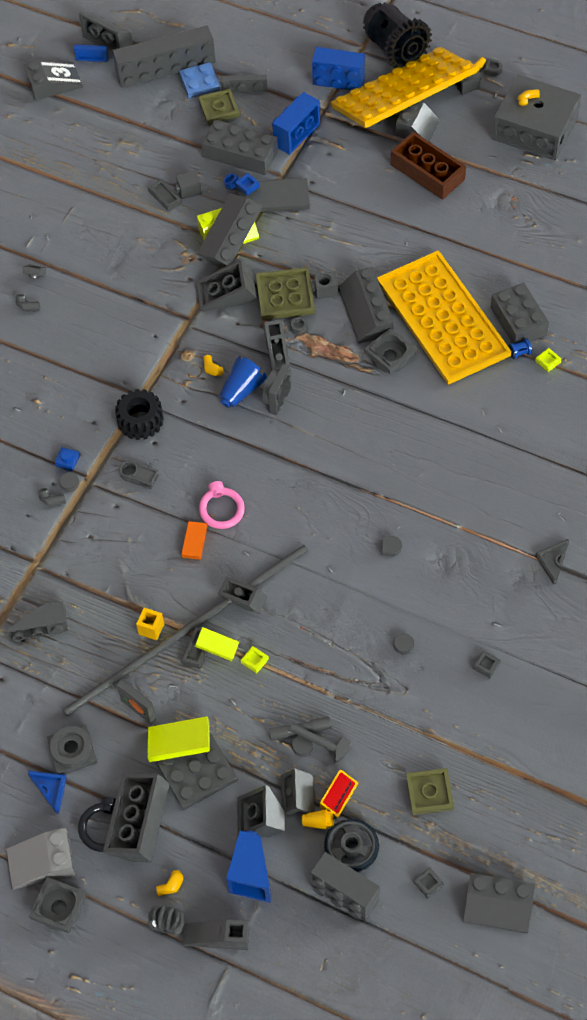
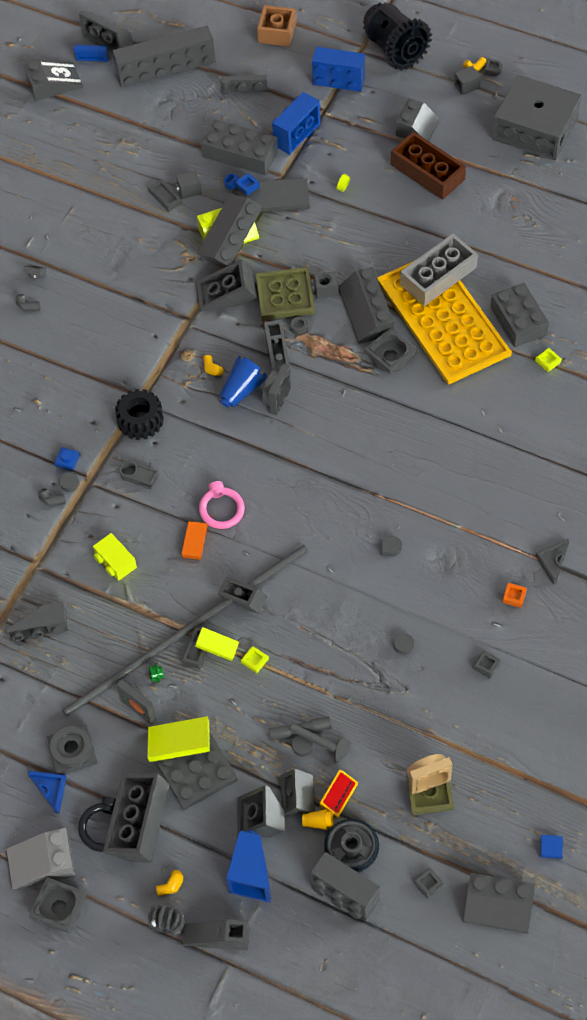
yellow brick [136,608,164,641] -> none
medium blue plate [179,62,220,98] -> none
olive plate [198,89,240,125] -> none
yellow plate [331,47,478,128] -> none
blue bush [509,338,532,359] -> none
yellow arm [517,89,540,106] -> none
none -> neon yellow brick [93,533,137,581]
none -> green plate [149,663,164,683]
none -> medium nougat brick [257,5,296,47]
none -> neon yellow tile [336,174,350,192]
none -> light grey brick [400,233,478,306]
none -> tan piece [406,754,453,794]
none -> orange plate [502,583,527,608]
none -> blue tile [540,835,563,859]

